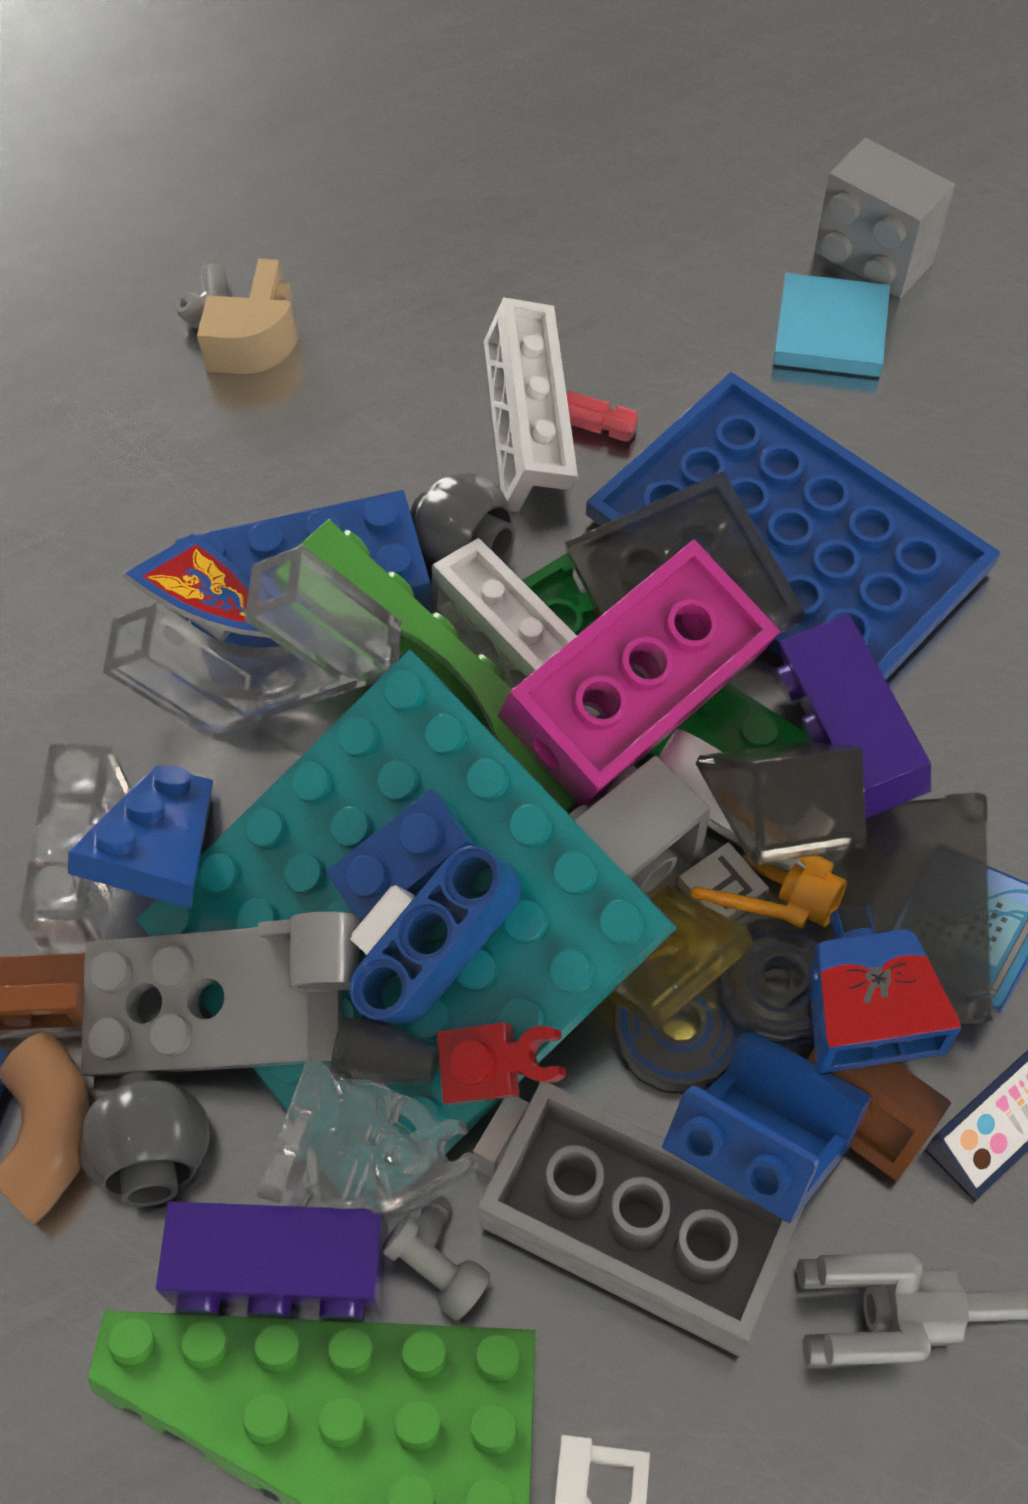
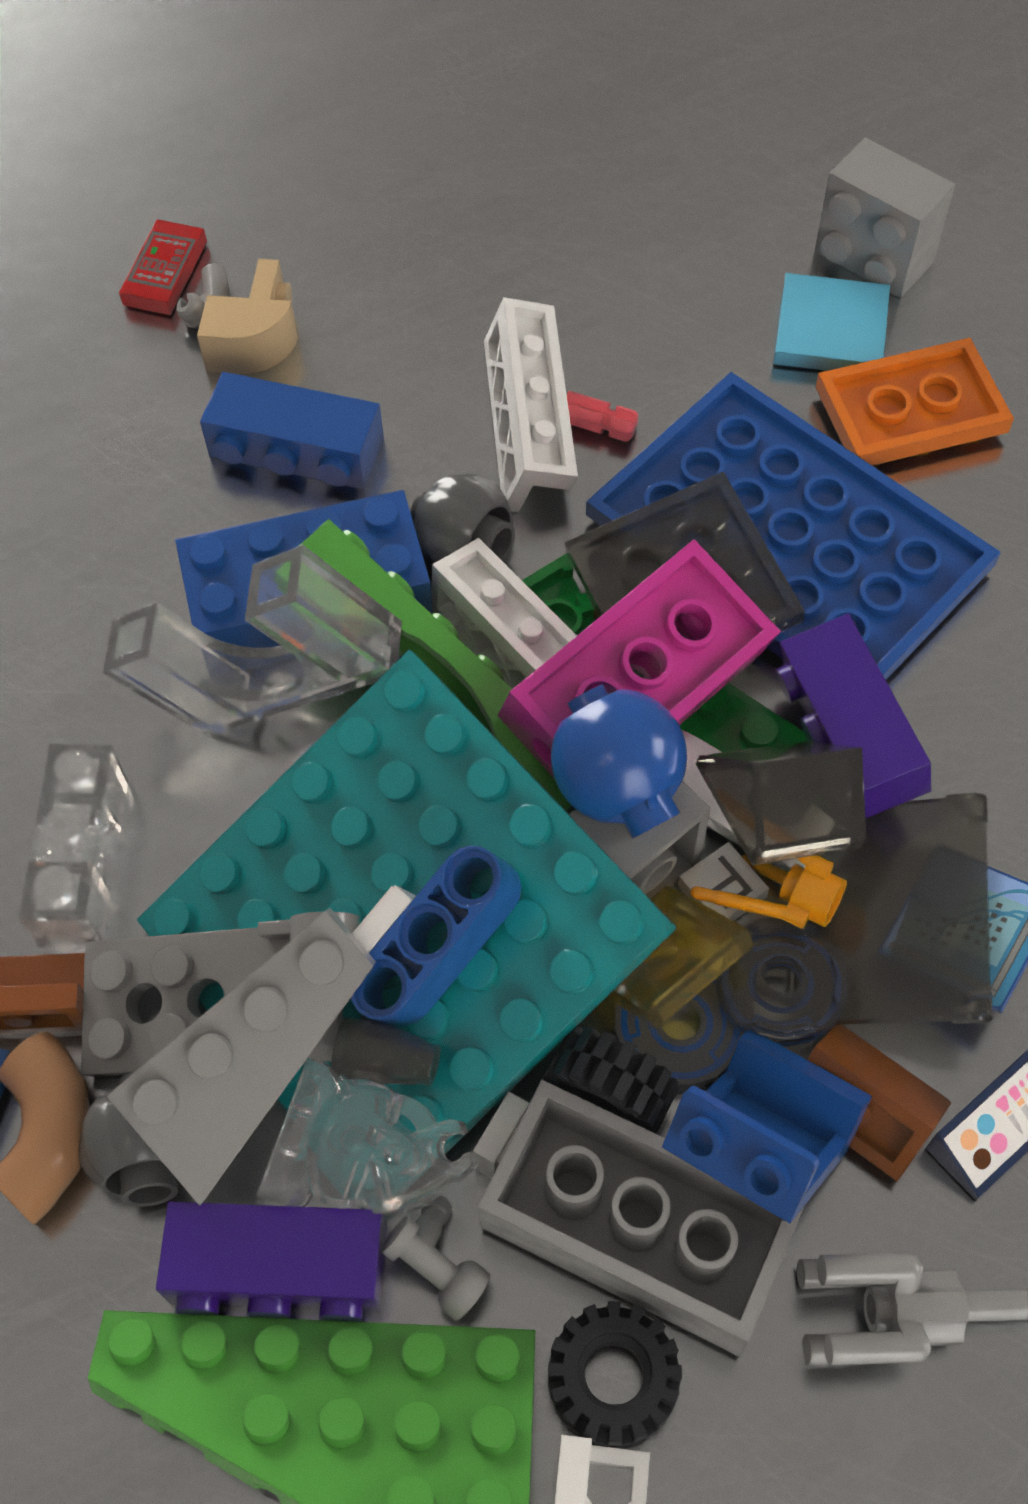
blue wing [68,765,213,909] -> none
shield [122,533,274,641] -> none
blue plate [326,789,476,923] -> none
red plate [437,1022,566,1105] -> none
torso [809,904,961,1074] -> none
none -> light grey wing [106,908,376,1206]
none -> red tile [119,219,207,315]
none -> blue brick [200,371,384,490]
none -> black tyre [543,1026,679,1134]
none -> black tyre [548,1301,682,1449]
none -> blue brick [551,684,687,839]
none -> orange plate [815,338,1014,466]

